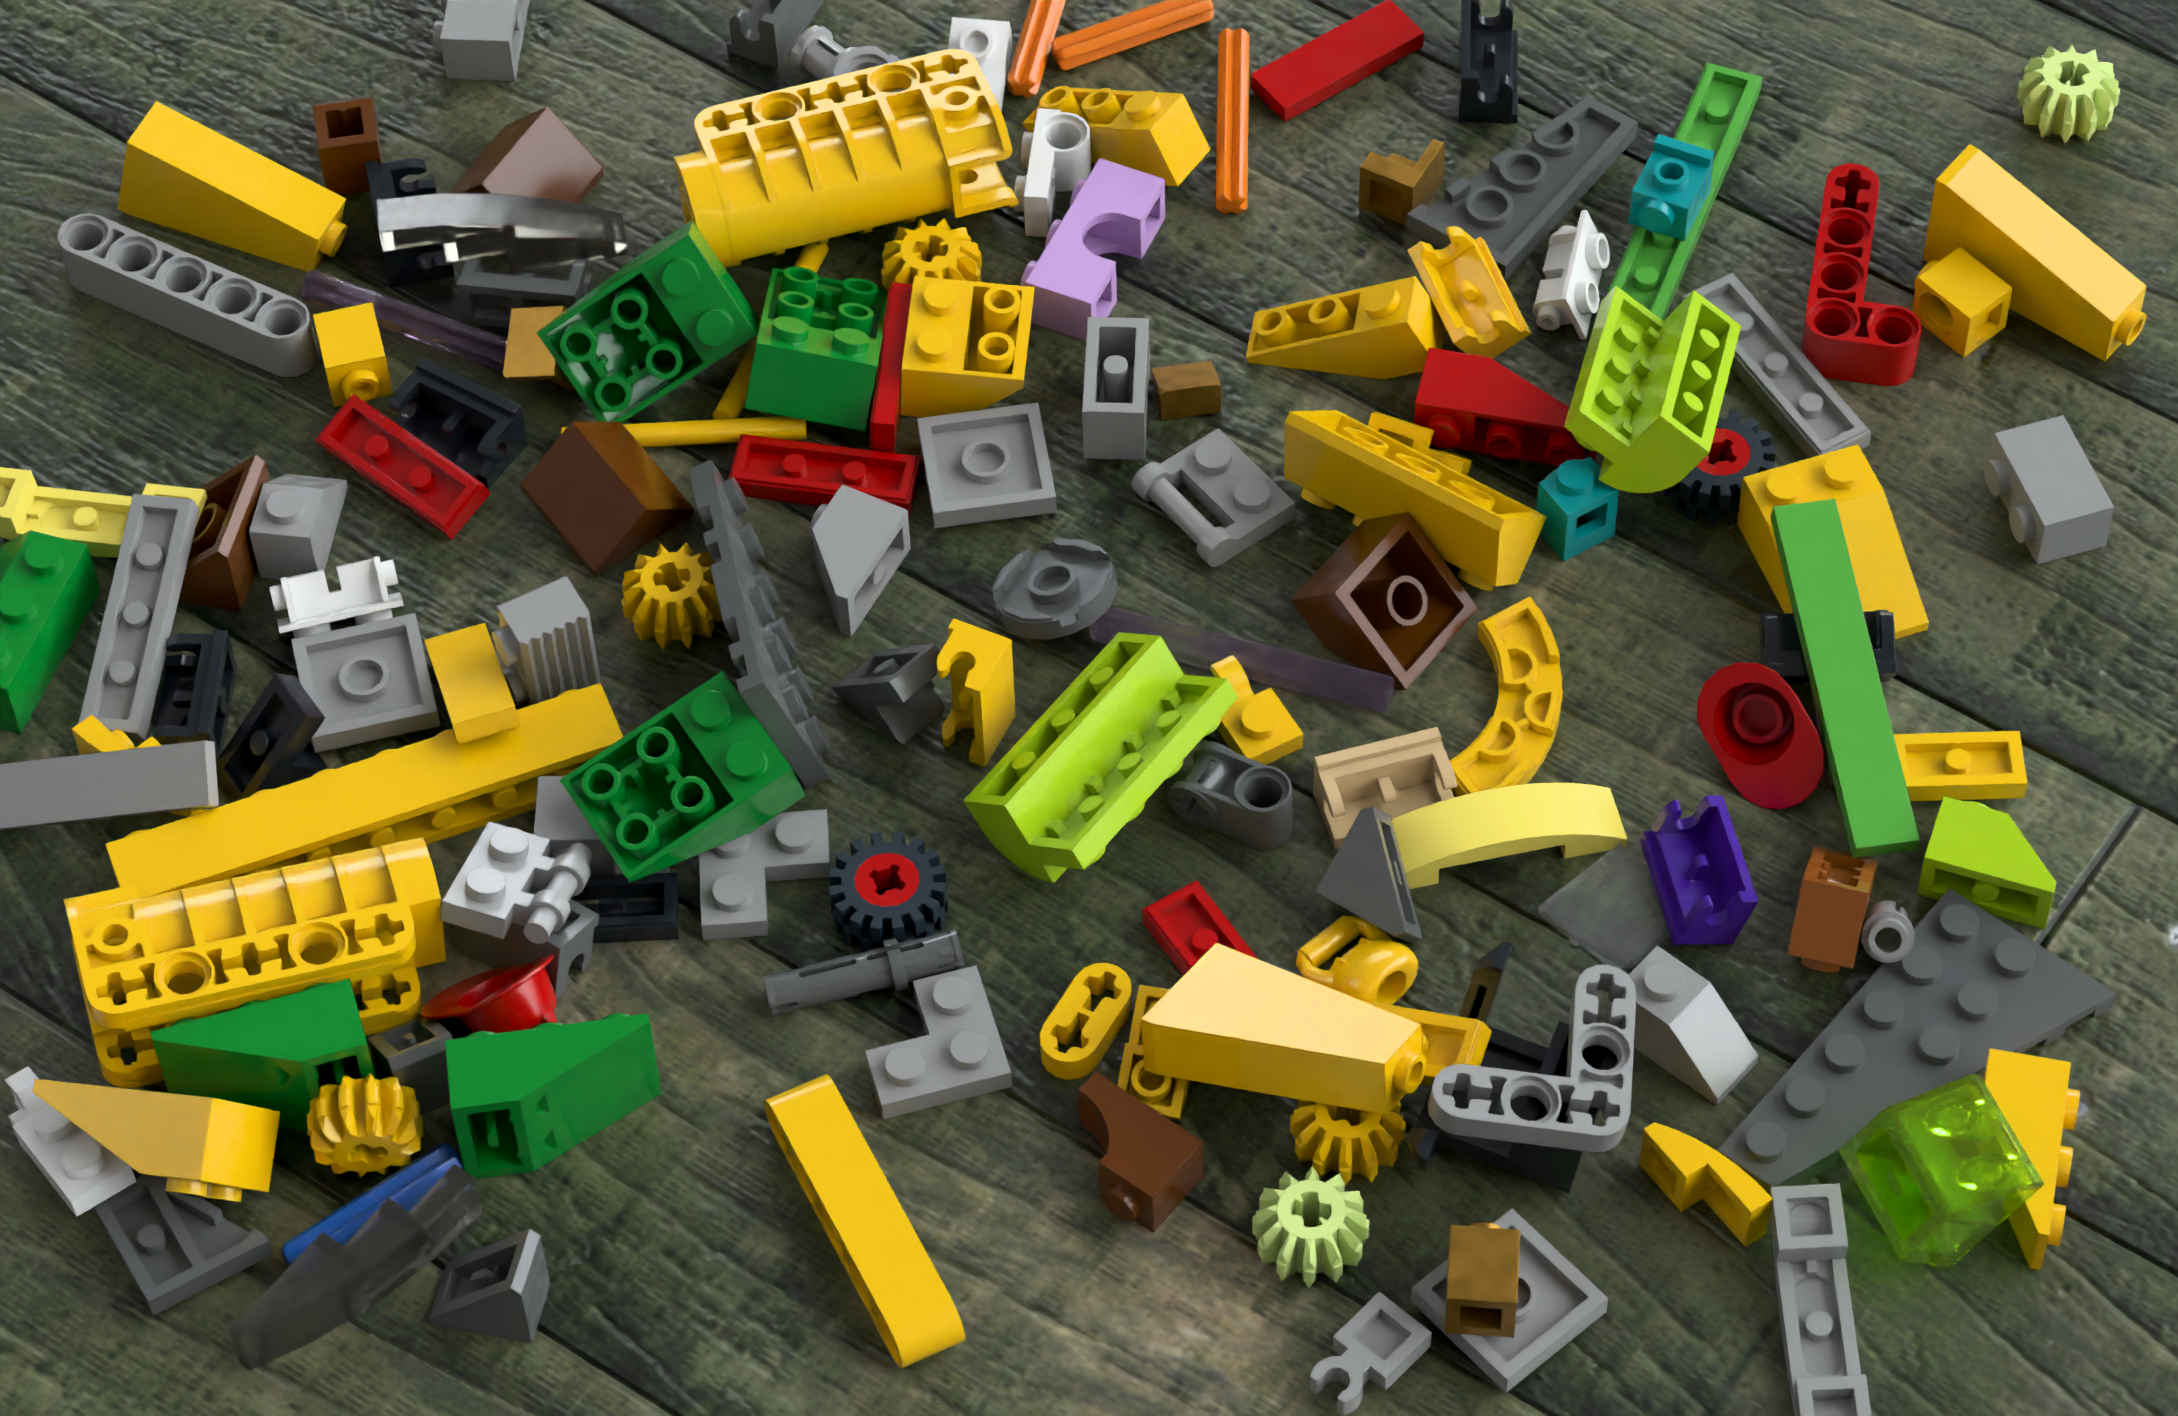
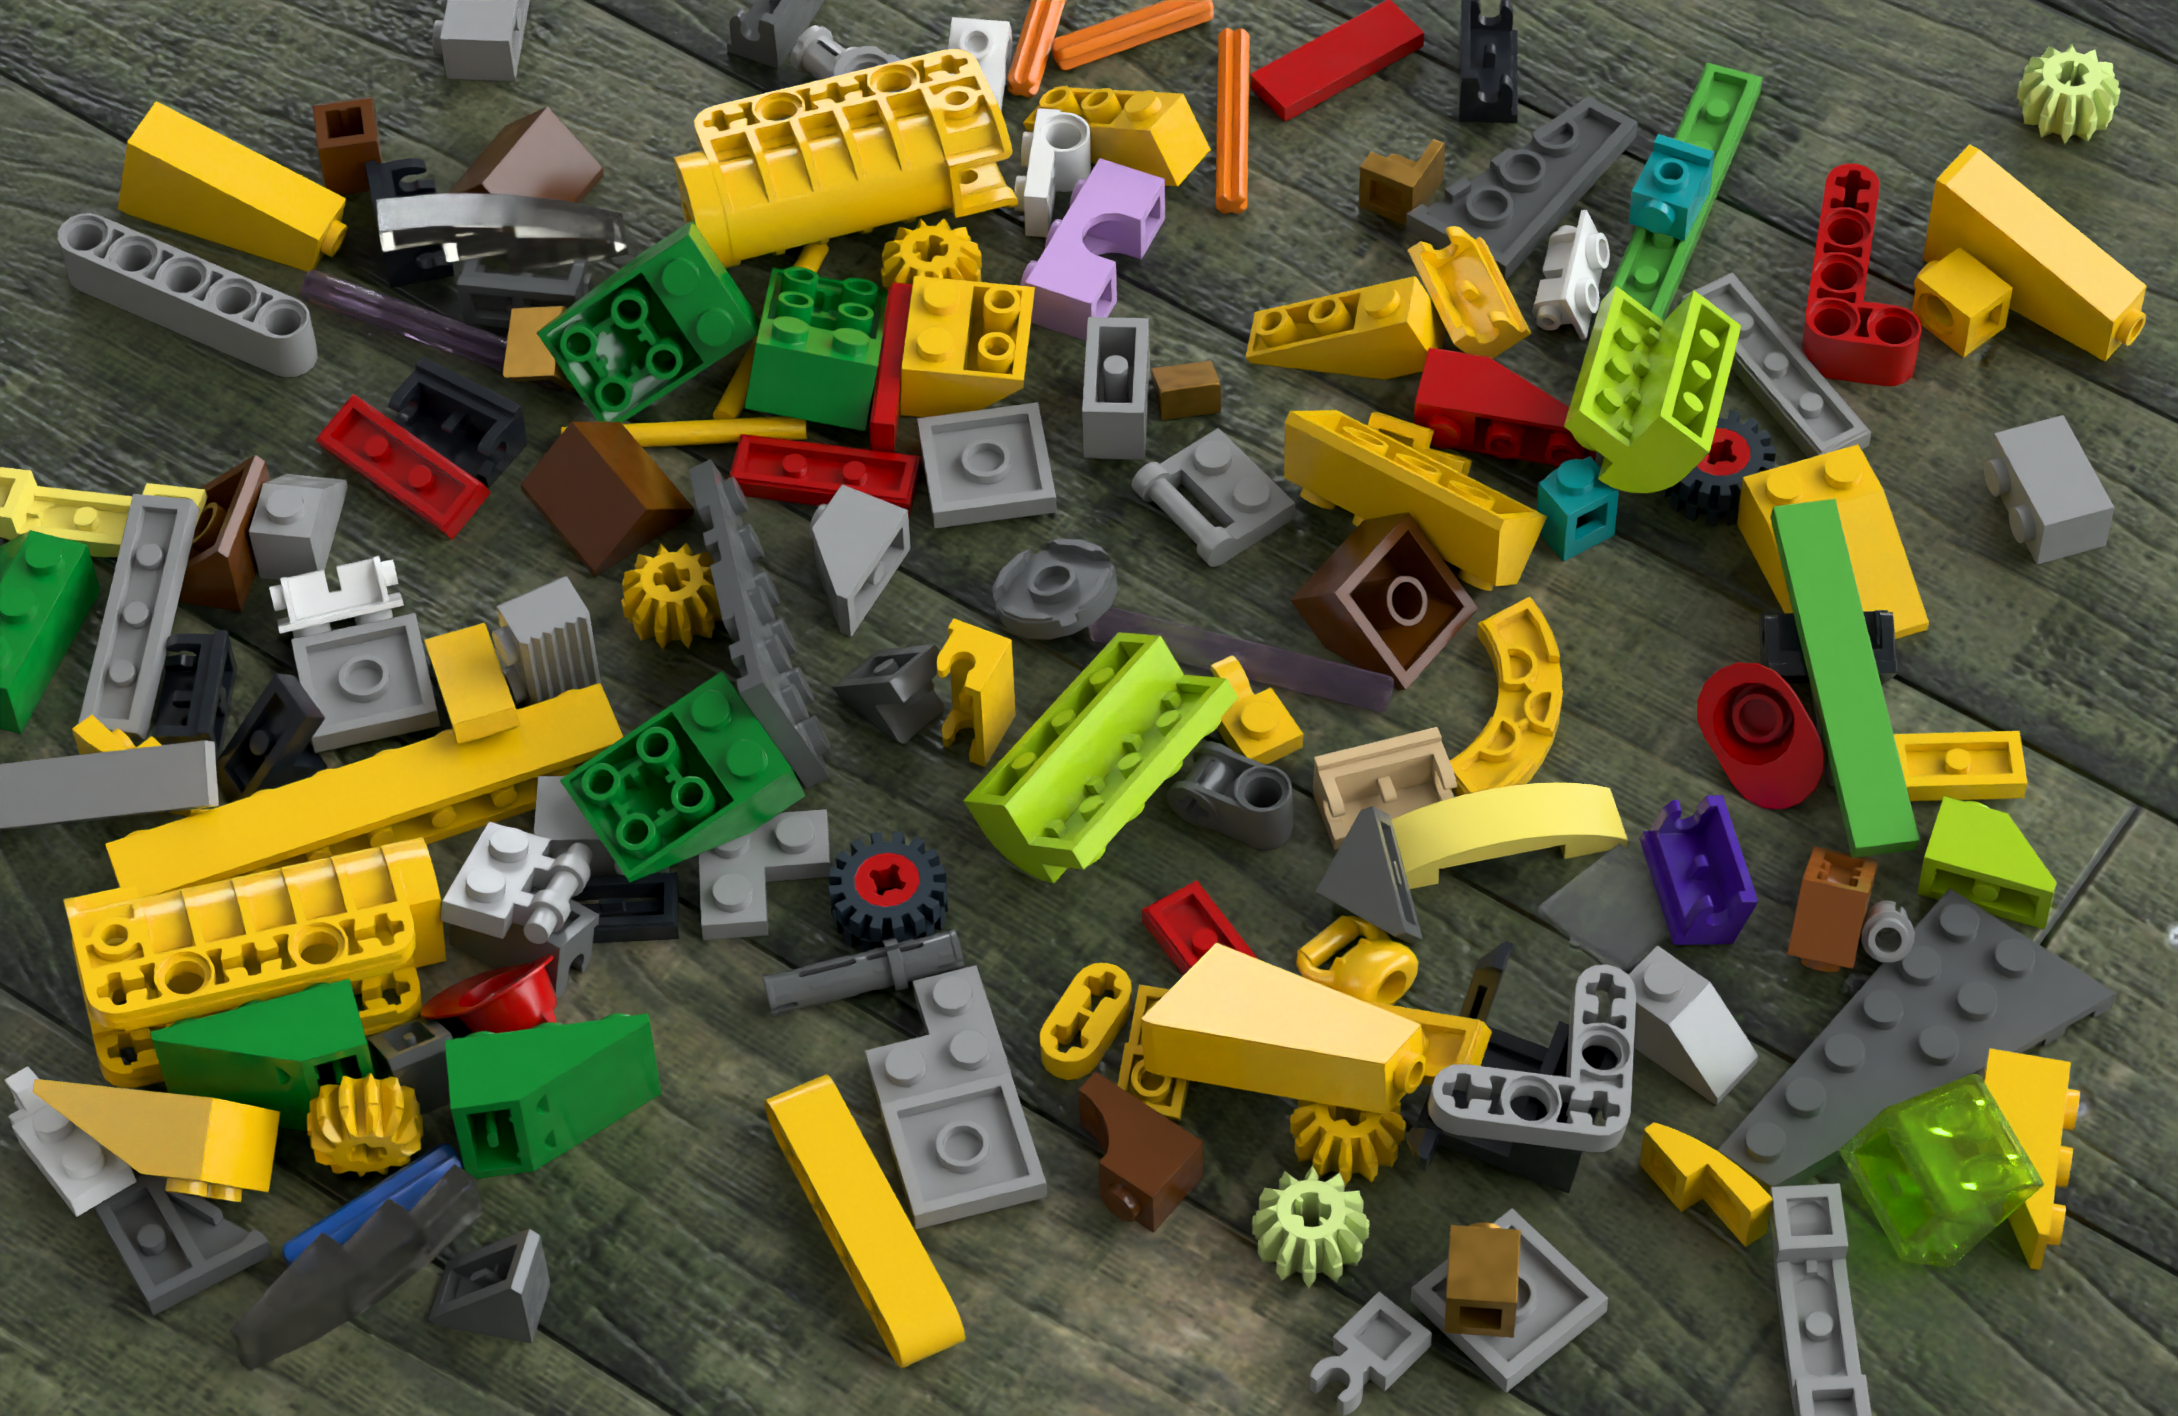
yellow brick [313,302,393,407] -> none
none -> light grey plate [880,1072,1047,1230]

